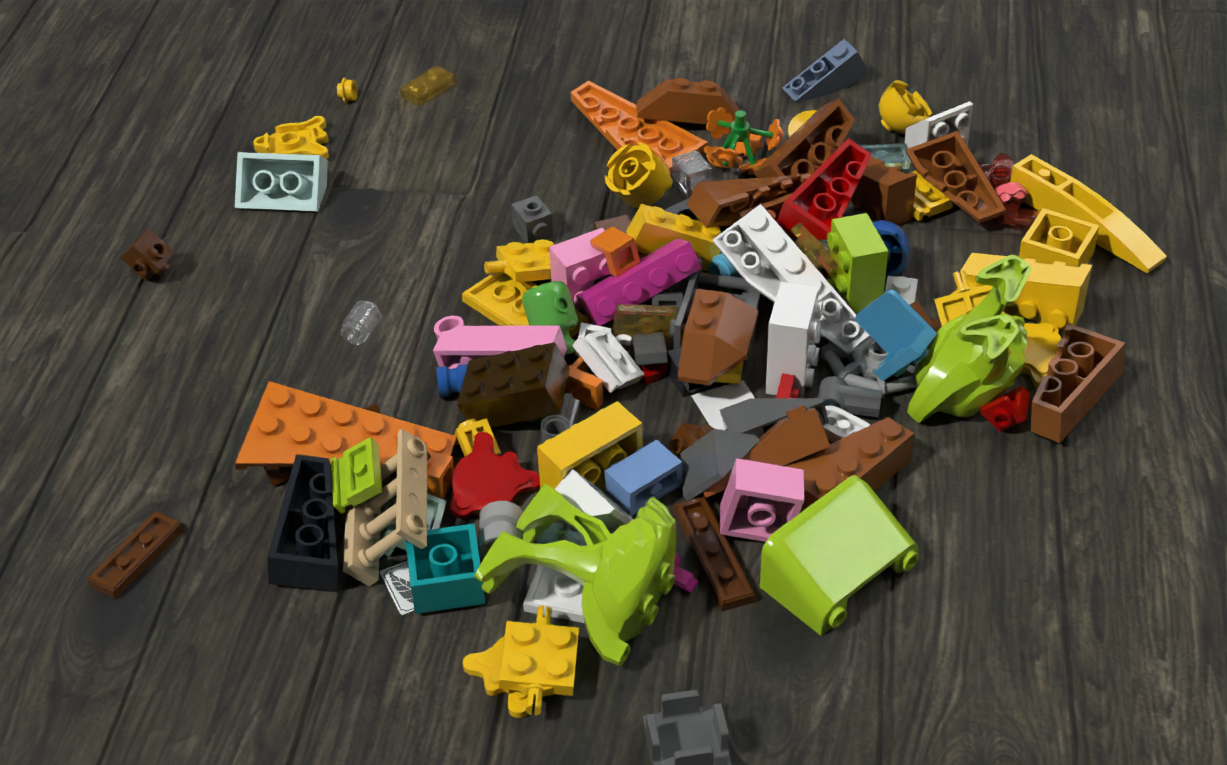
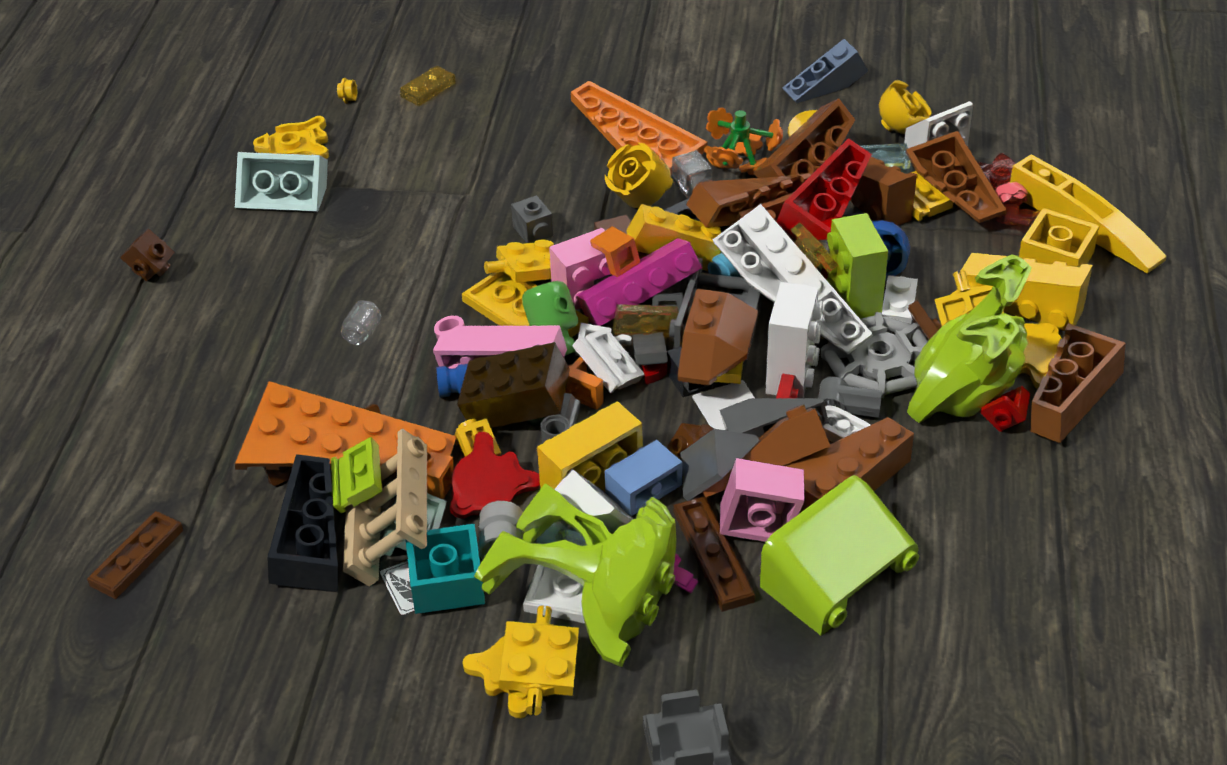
dark orange wedge [636,78,740,124] -> none
dark azure bracket [855,289,937,381] -> none

